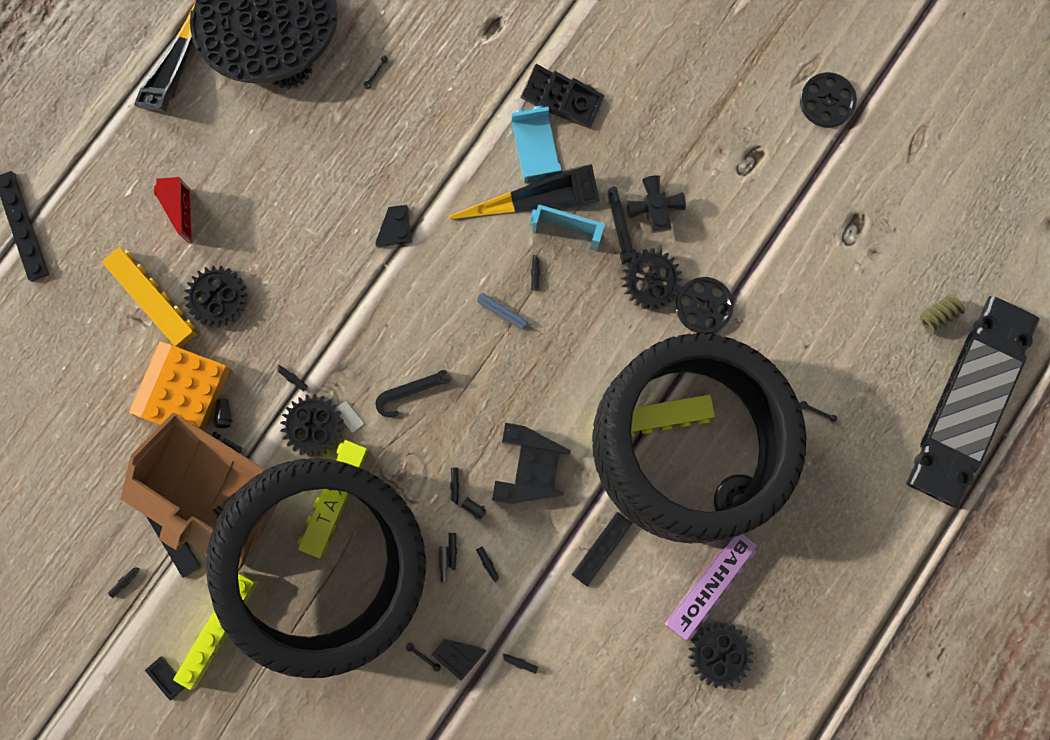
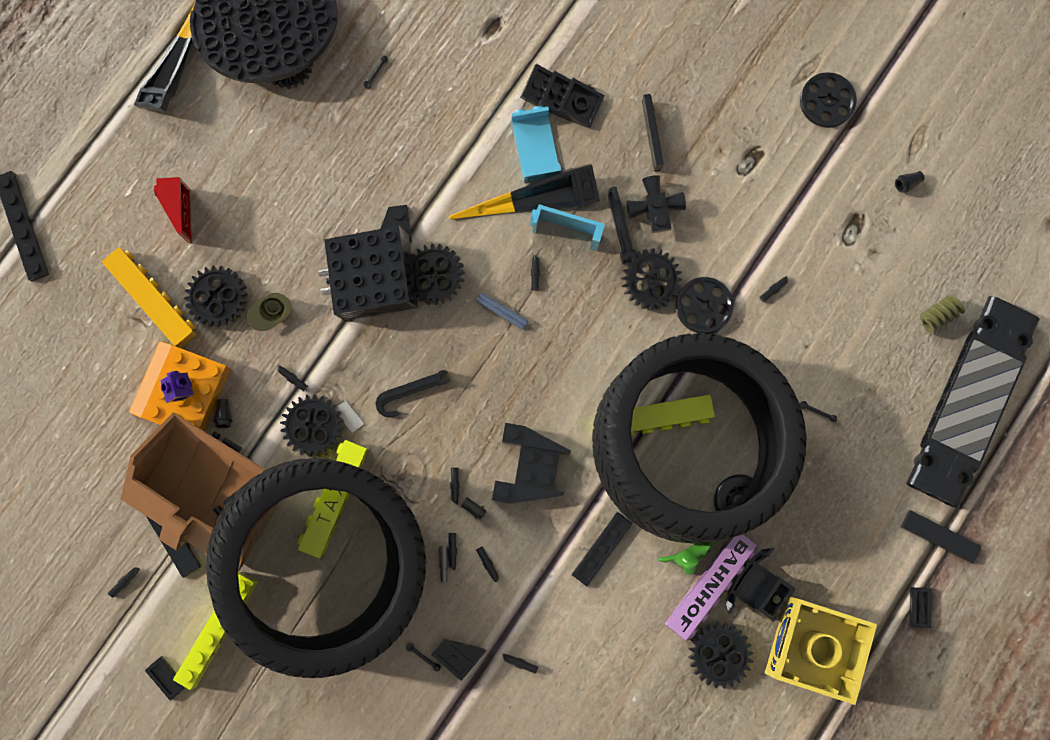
none -> dark purple brick [160,371,193,403]
none -> olive piece [247,293,291,331]
none -> black piece [318,226,419,321]
none -> black gear [411,243,465,305]
none -> black tile [642,94,664,171]
none -> bright green animal [658,541,714,575]
none -> black piece [726,548,796,622]
none -> black piece [759,276,788,302]
none -> light yellow brick [765,597,877,705]
none -> black cone [895,171,925,193]
none -> black tile [900,510,981,563]
none -> black tile [910,587,932,628]

